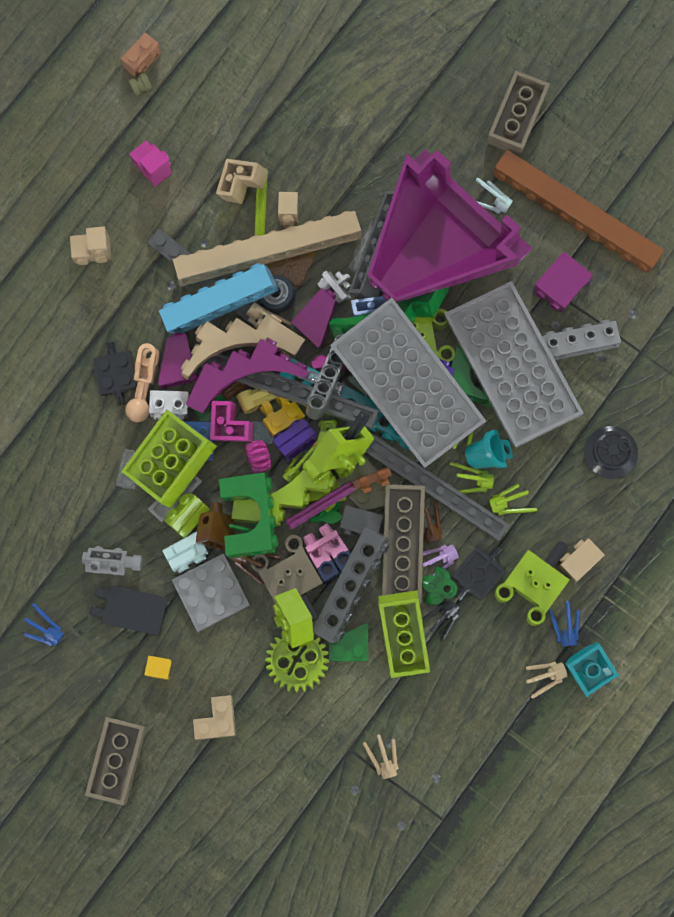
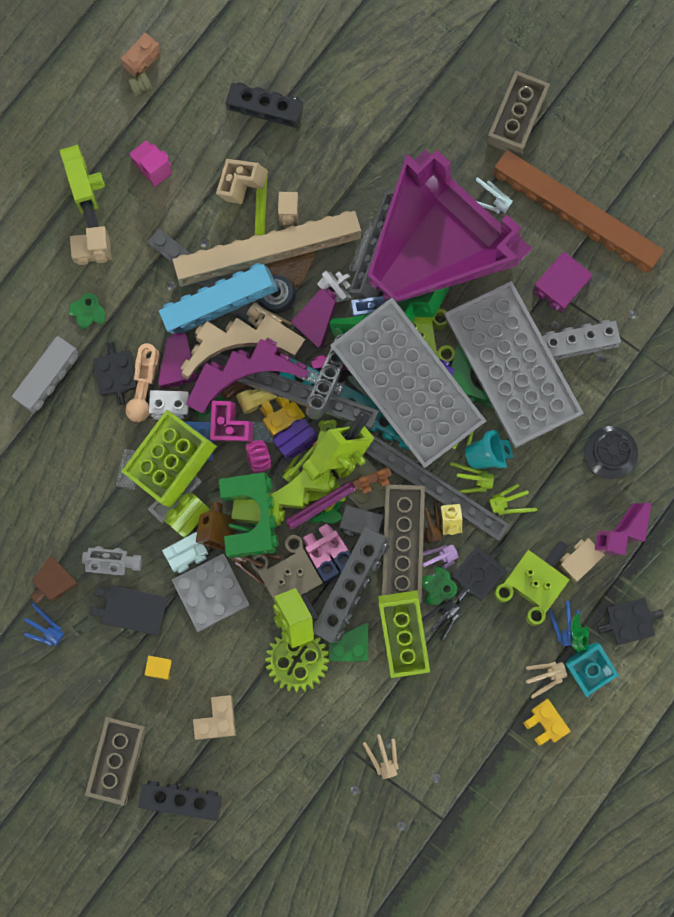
none -> light grey brick [11,336,78,413]
none -> reddish brown torso [30,556,79,604]
none -> lime piece [60,144,105,228]
none -> green plate [68,293,105,330]
none -> black brick [138,780,222,821]
none -> black brick [225,83,303,128]
none -> light yellow bracket [441,504,462,535]
none -> yellow plate [523,699,571,746]
none -> green plate [570,614,589,653]
none -> magenta arch [595,503,651,555]
none -> black plate [598,598,664,645]

